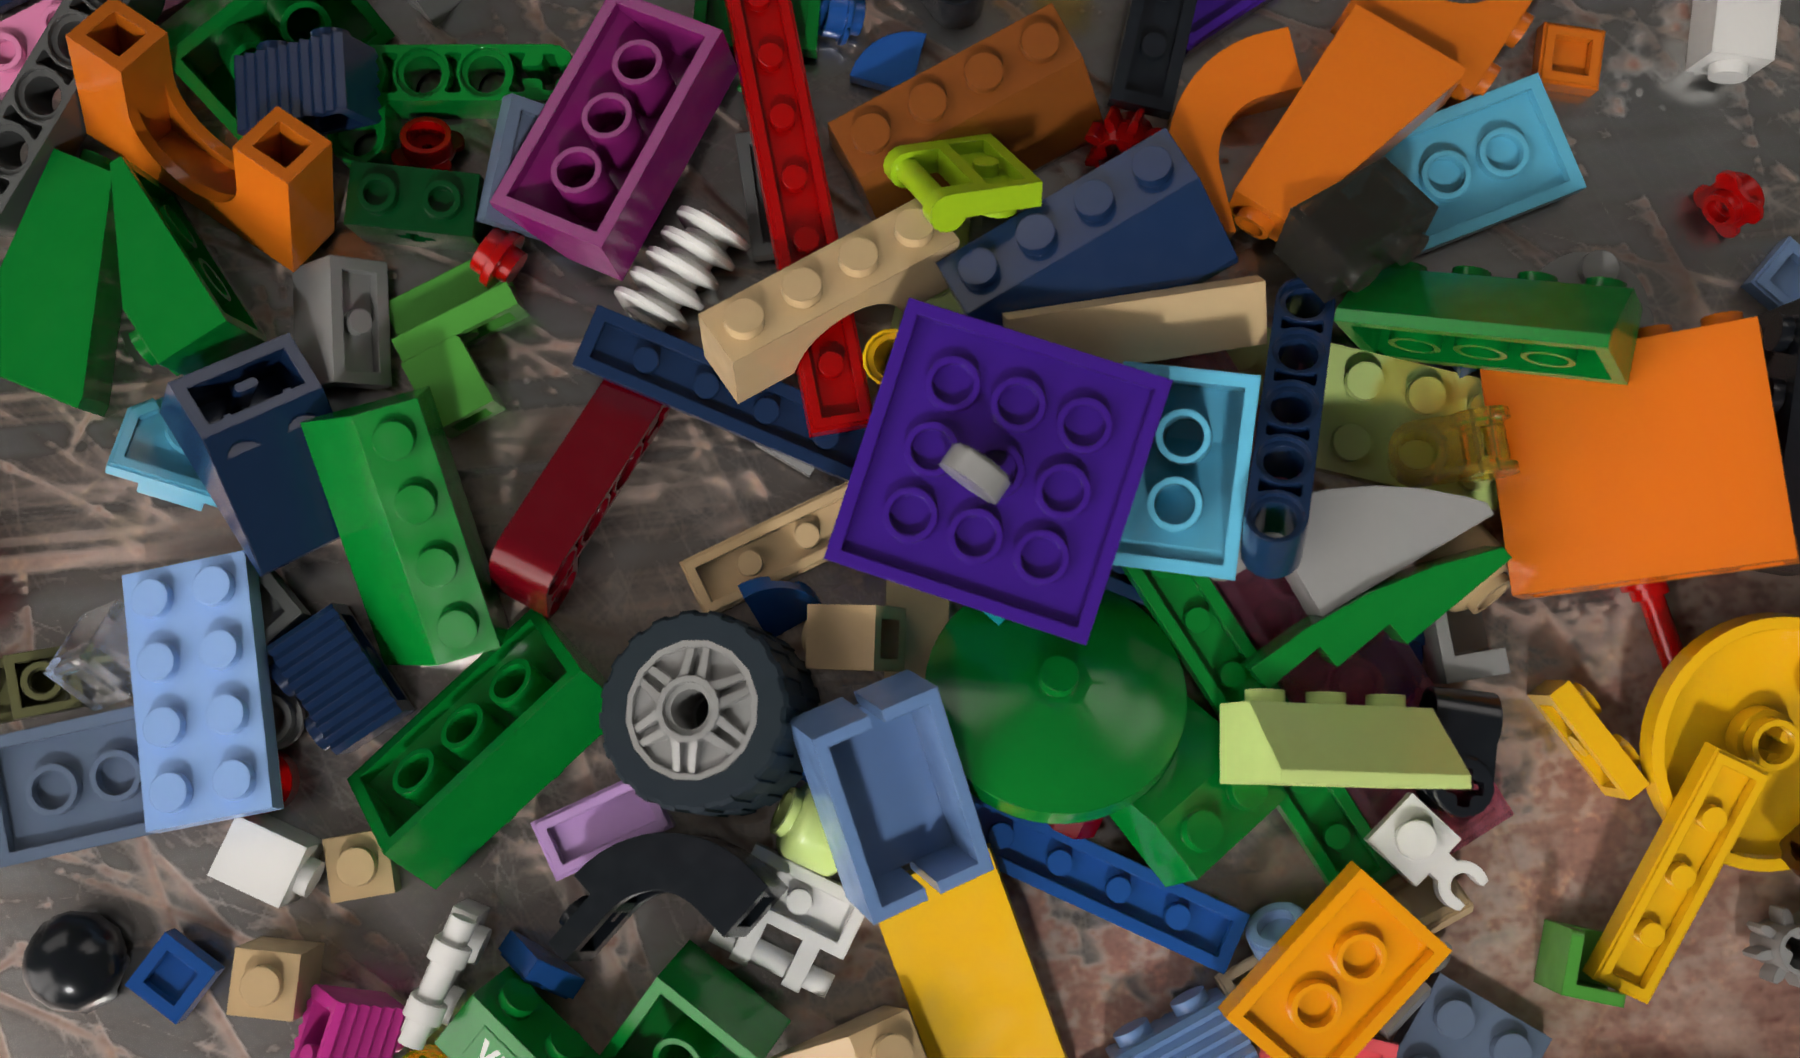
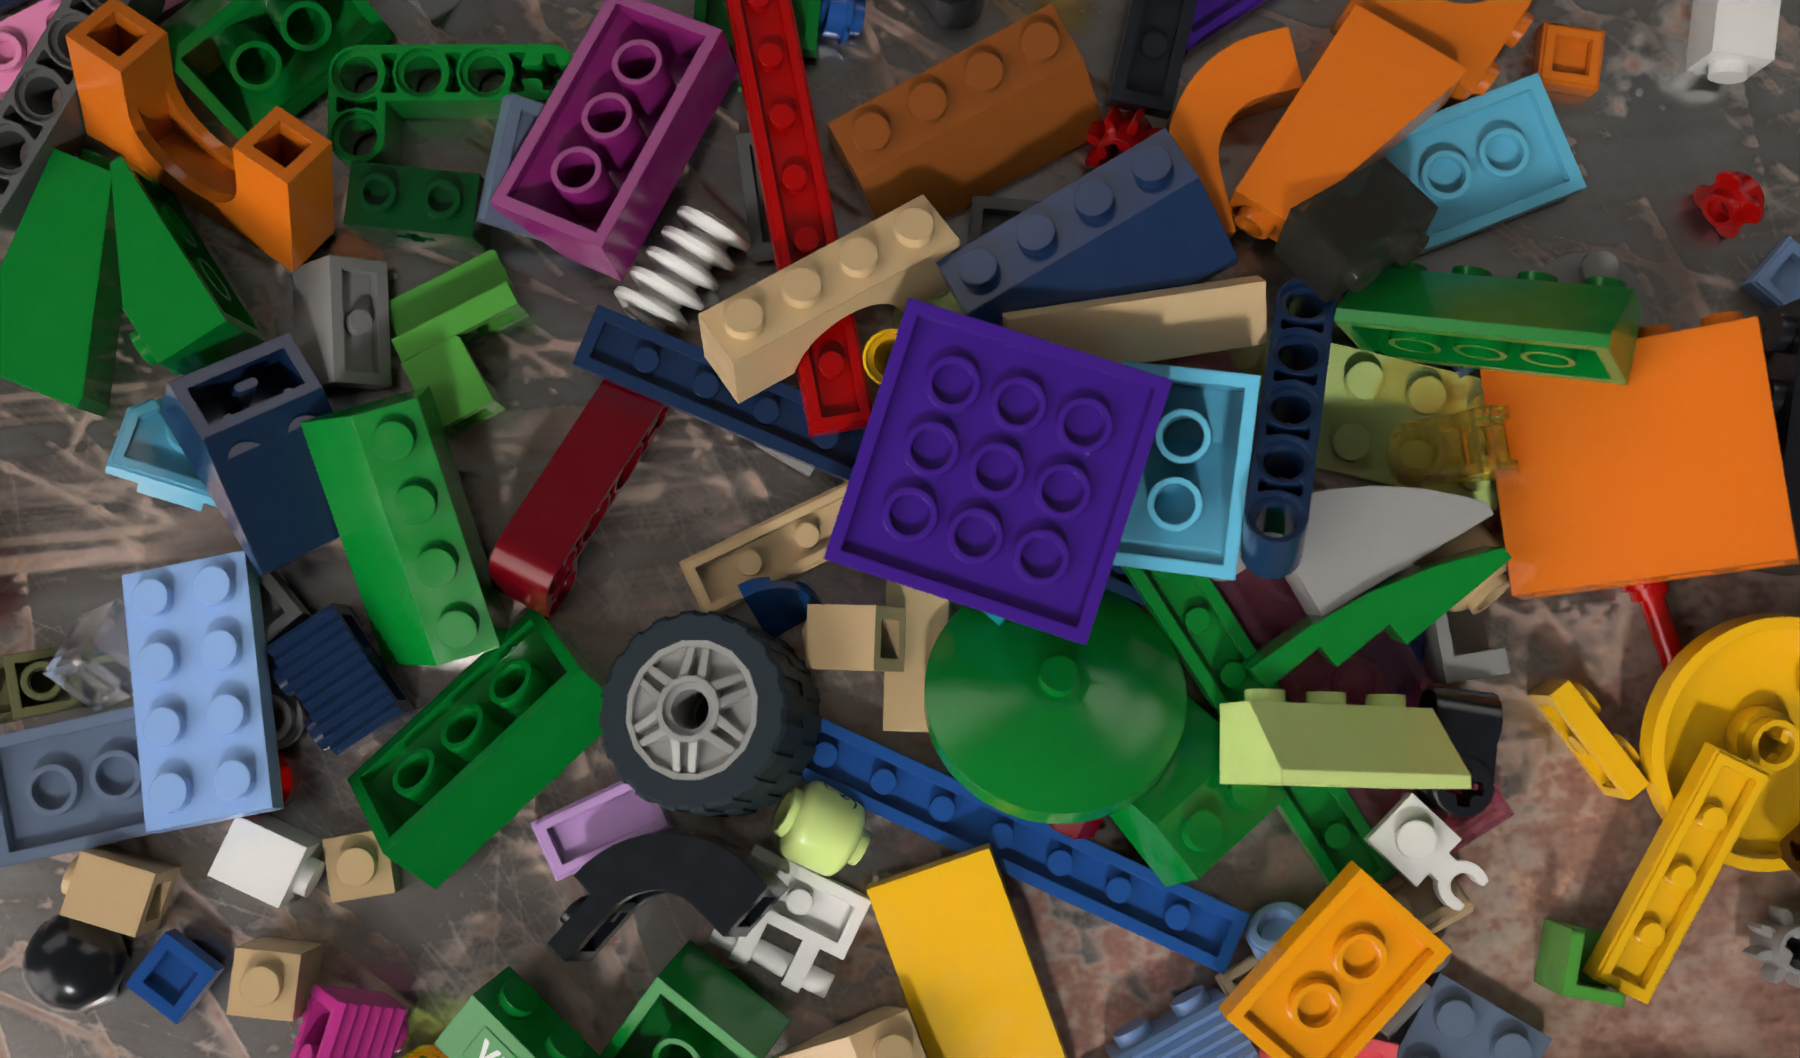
dark blue brick [234,27,382,136] -> none
red plate [391,116,465,171] -> none
white plate [398,898,492,1050] -> none
red plate [469,227,528,289] -> none
blue tile [498,930,585,999] -> none
medium blue piece [789,669,994,925] -> none
blue tile [850,31,927,92] -> none
lime plate [883,133,1043,233] -> none
light grey tile [939,443,1011,505] -> none
none -> tan brick [59,844,180,938]

